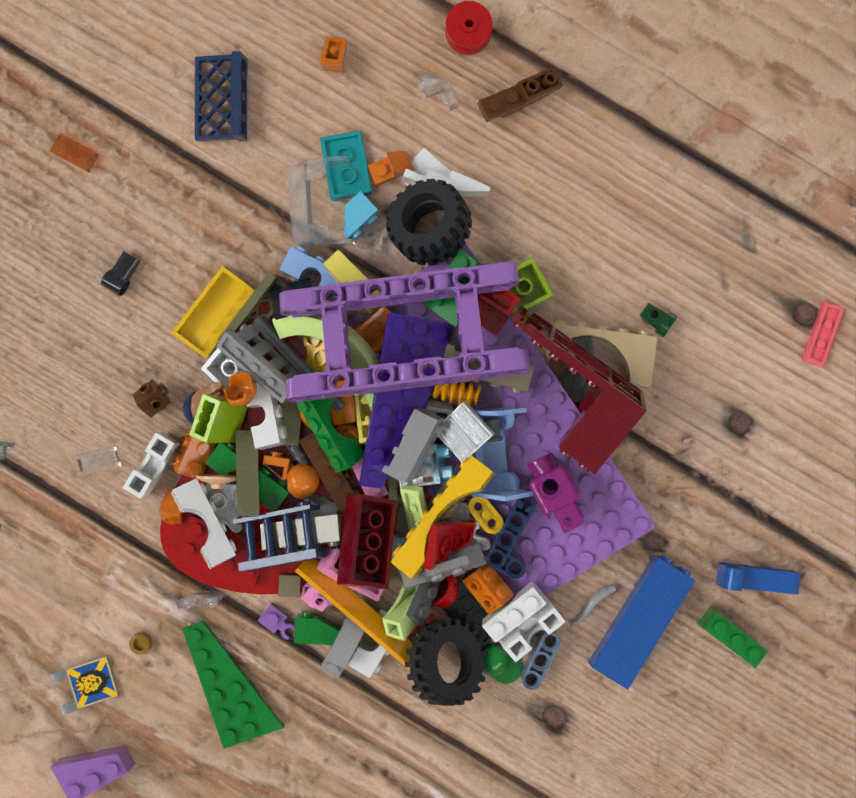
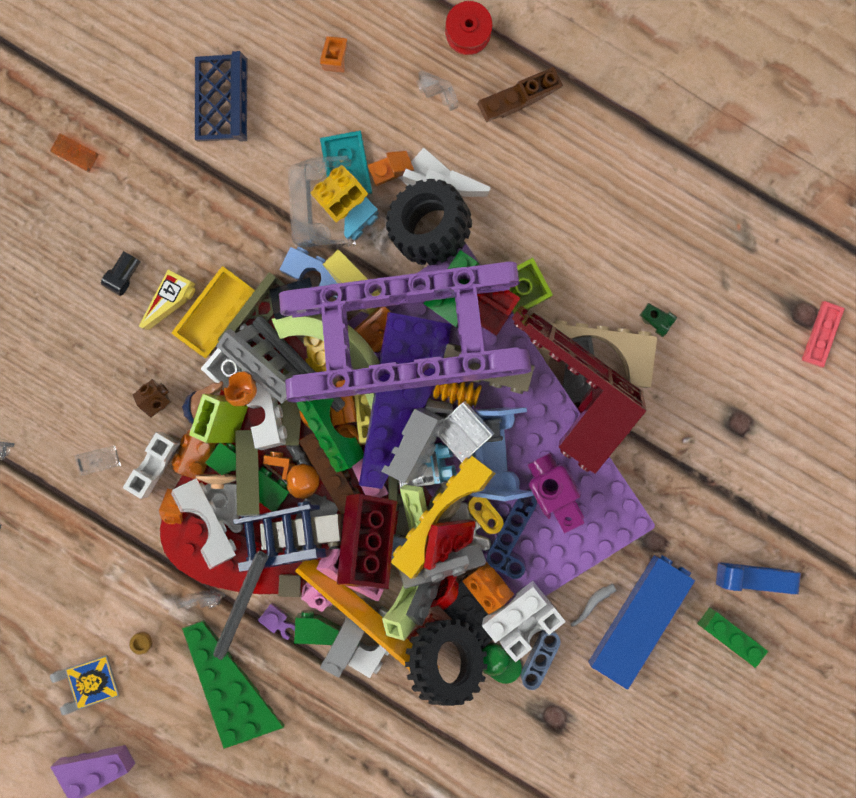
none -> light yellow slope [139,270,195,330]
none -> dark grey axle [213,551,268,660]
none -> yellow brick [310,165,368,223]

